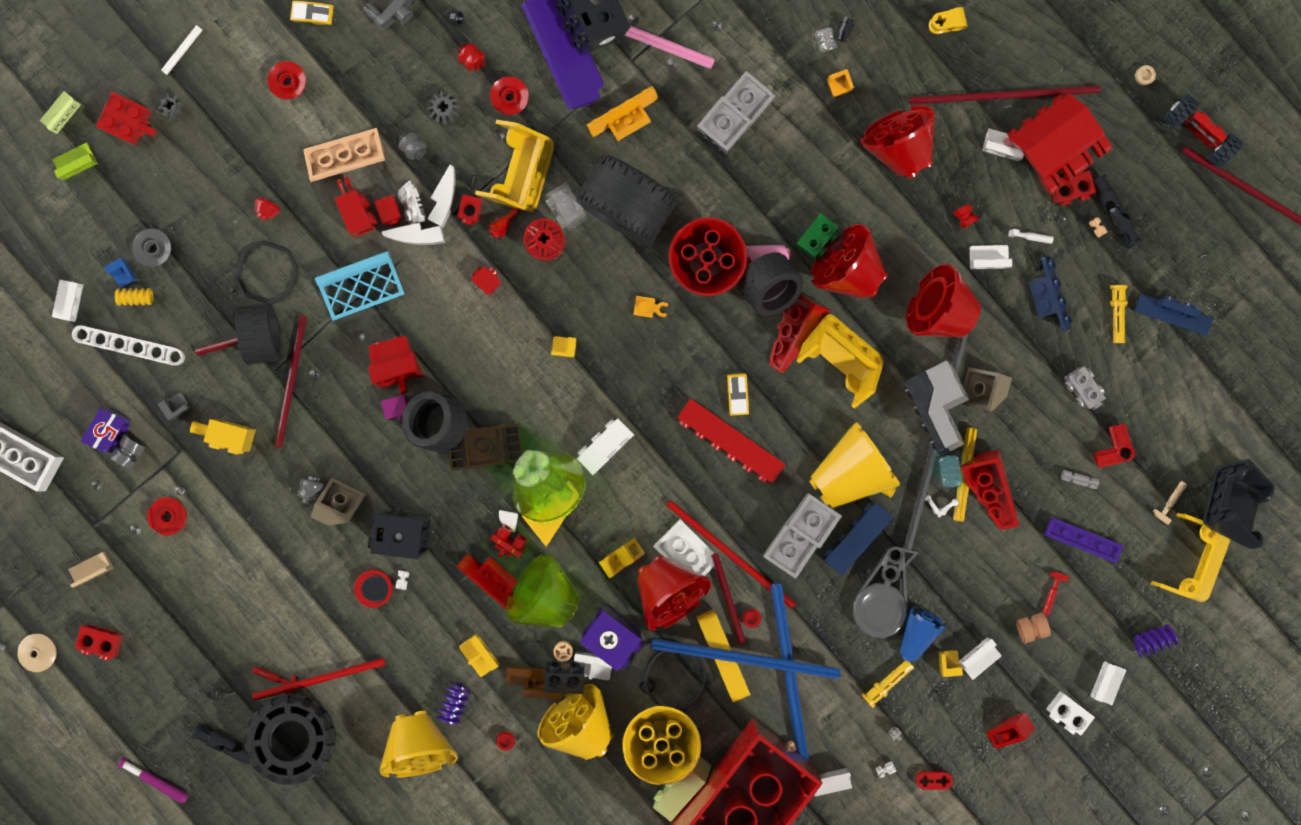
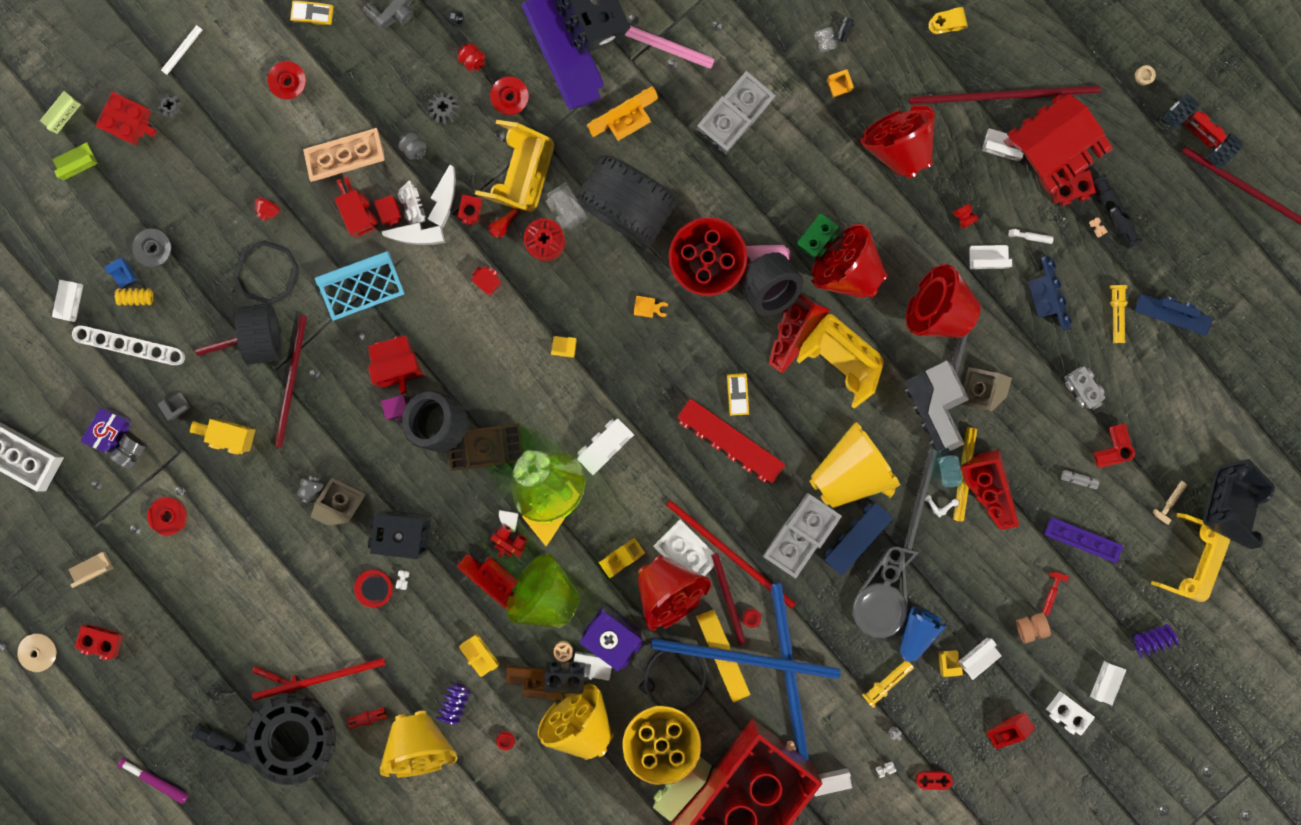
none -> red pin [347,707,388,730]

